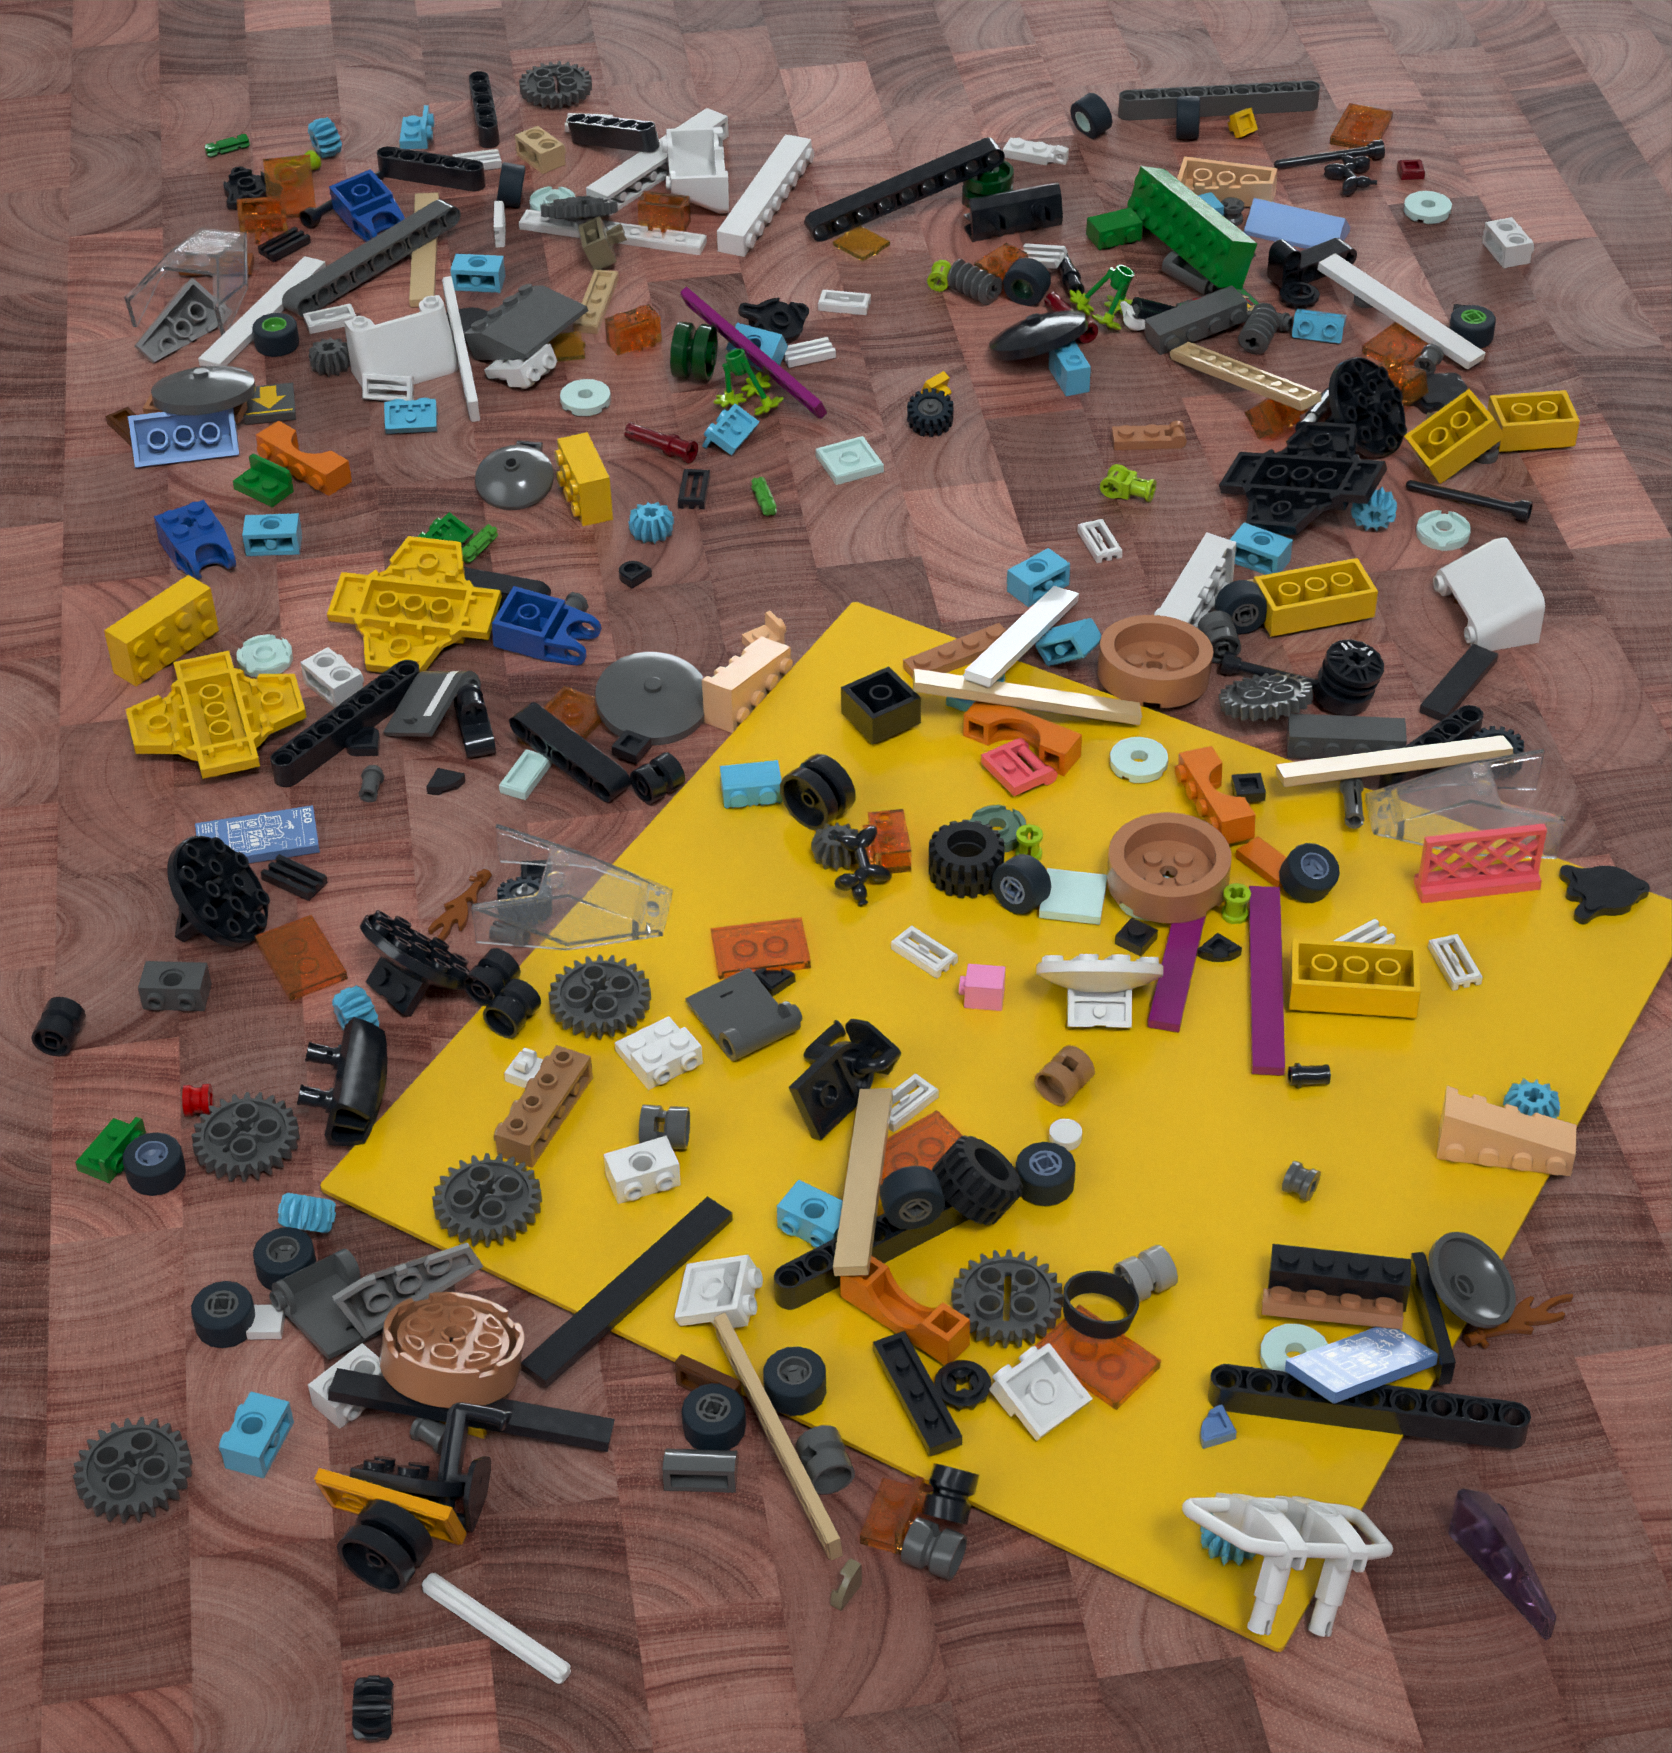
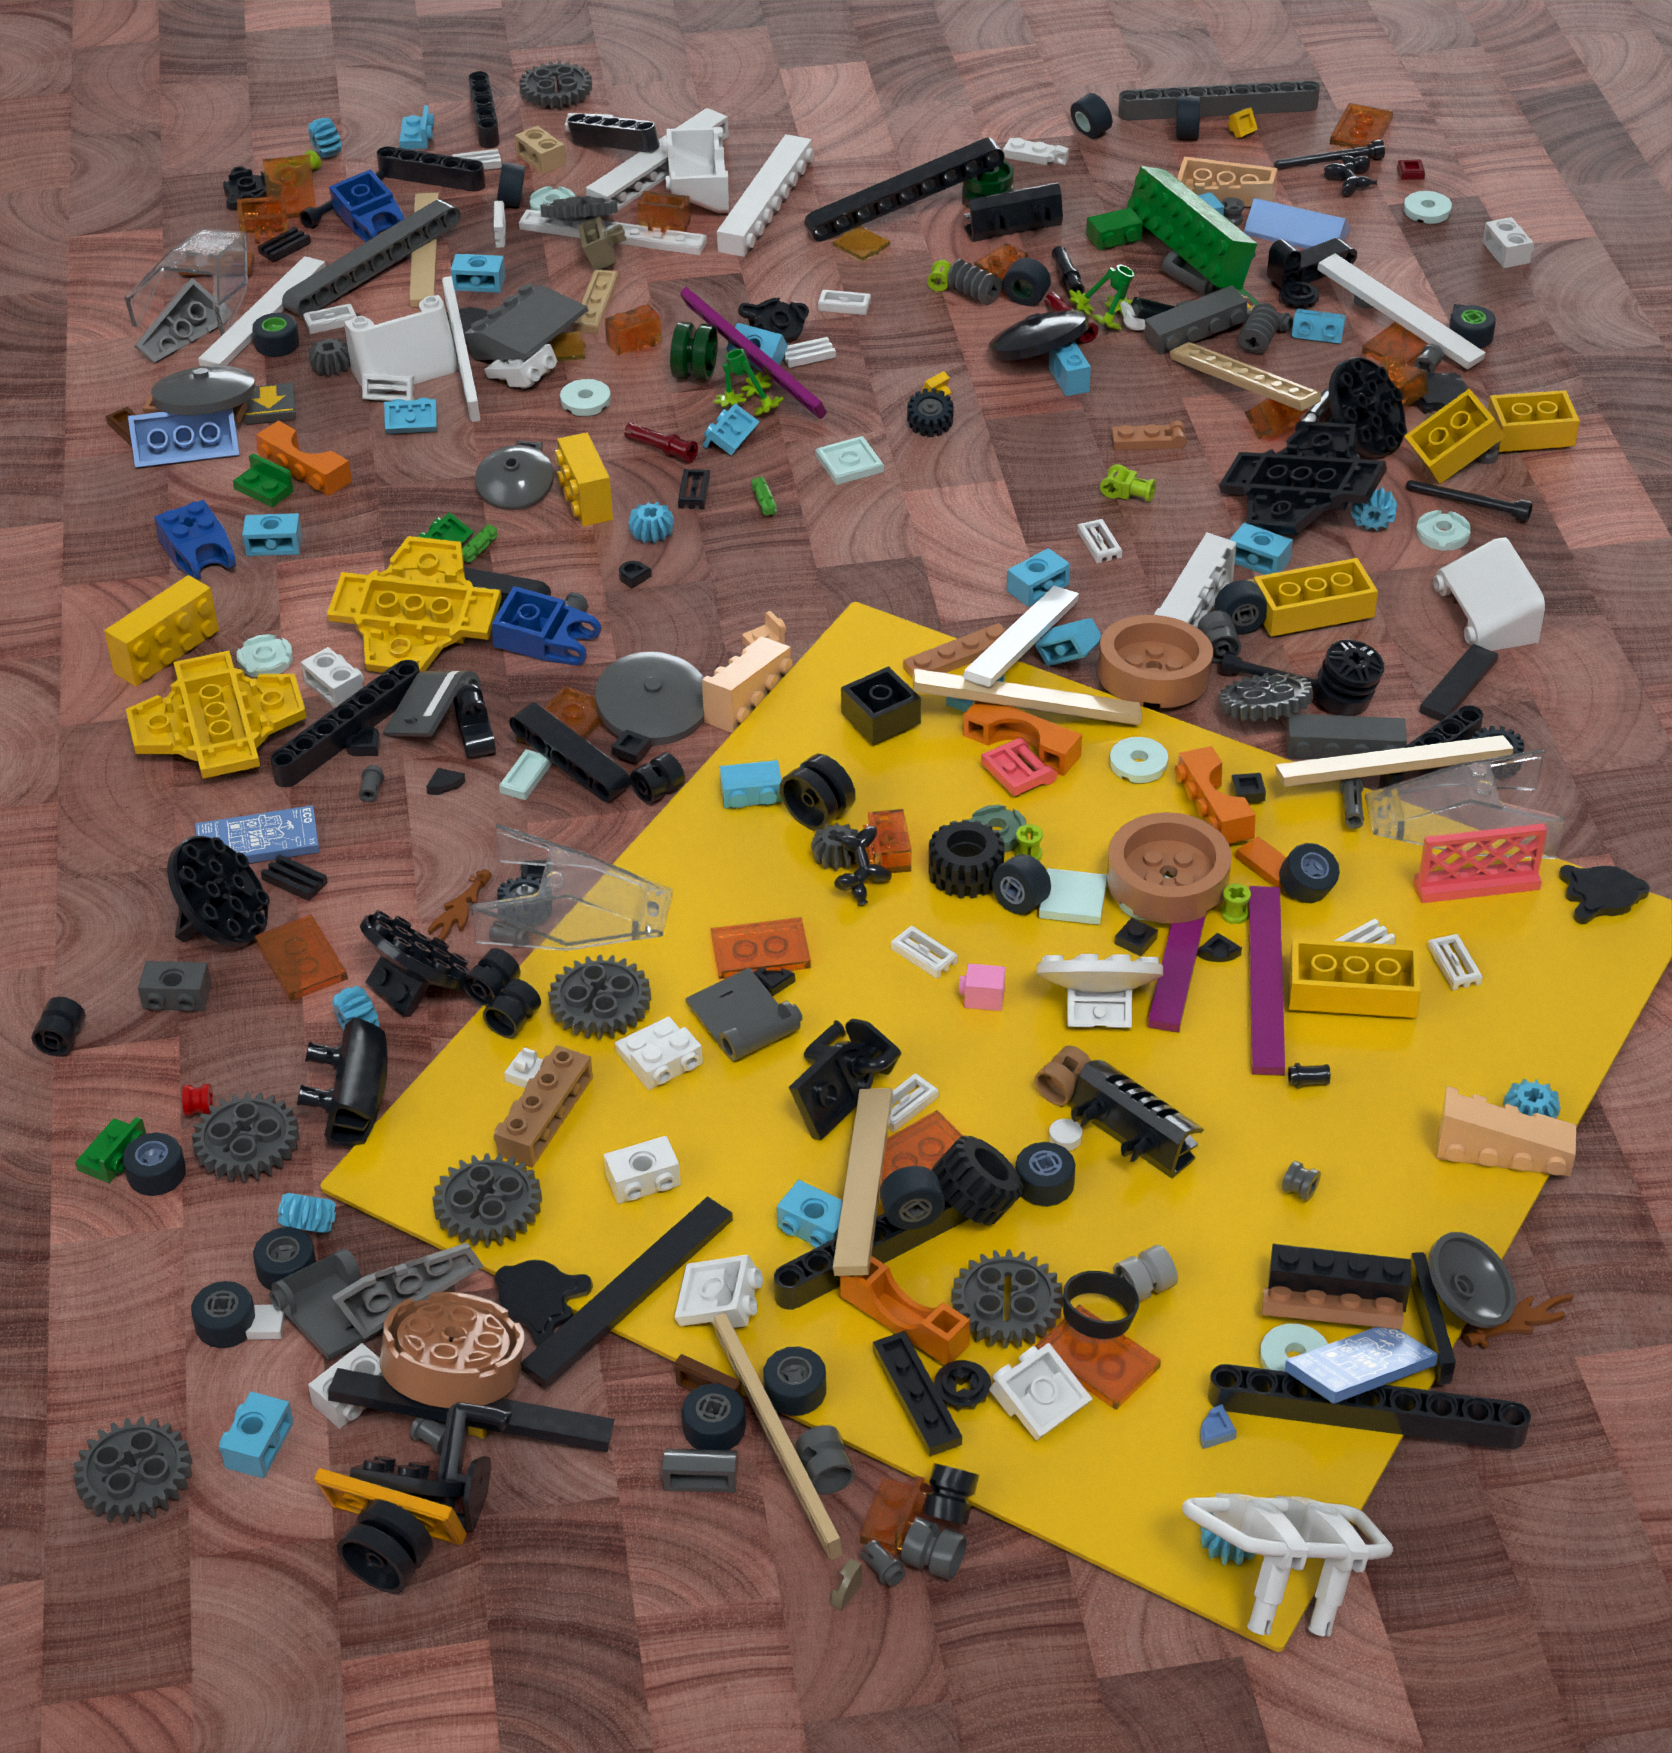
green axle [204,134,250,157] -> none
black gear [352,1675,394,1742] -> none
white axle [422,1573,571,1684] -> none
dark grey wheel [639,1105,690,1150] -> none
white tile [1014,243,1068,269] -> none
clear purple wedge [1448,1489,1557,1641] -> none
none -> black tile [494,1260,593,1347]
none -> dark grey pin [860,1540,906,1586]
none -> black piece [1071,1060,1205,1179]

